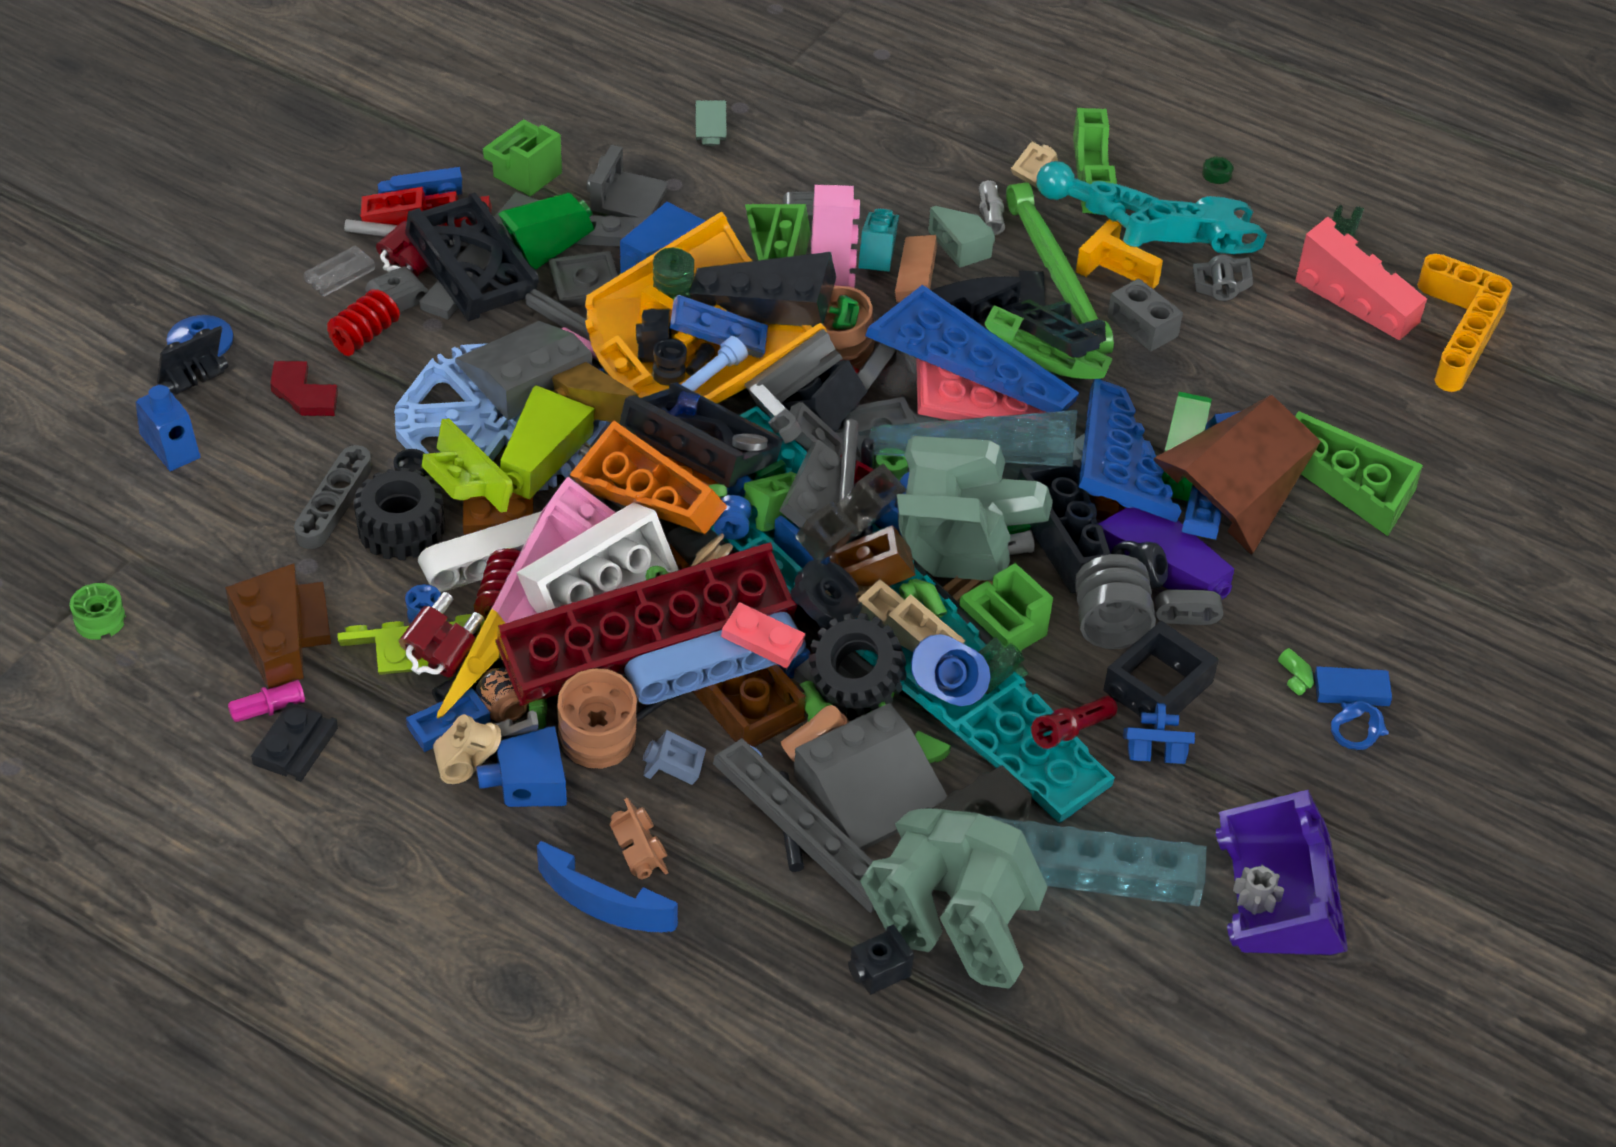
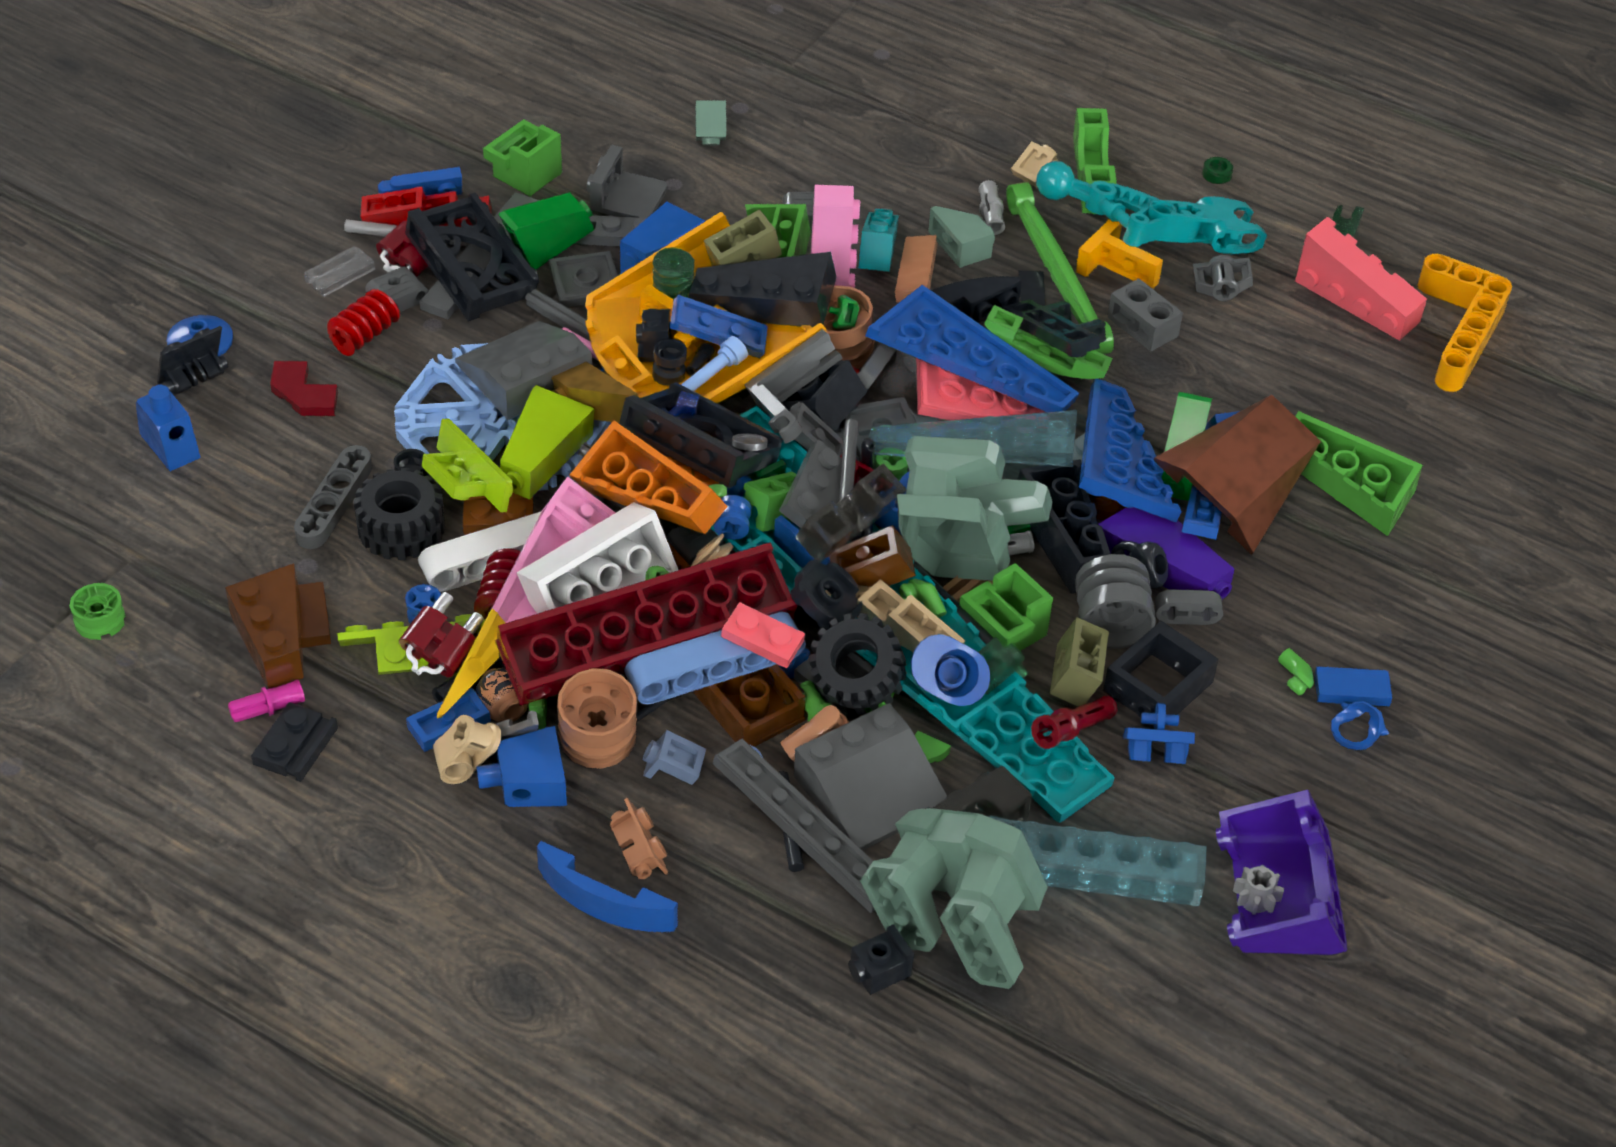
none -> olive brick [704,210,782,266]
none -> olive brick [1050,617,1109,707]

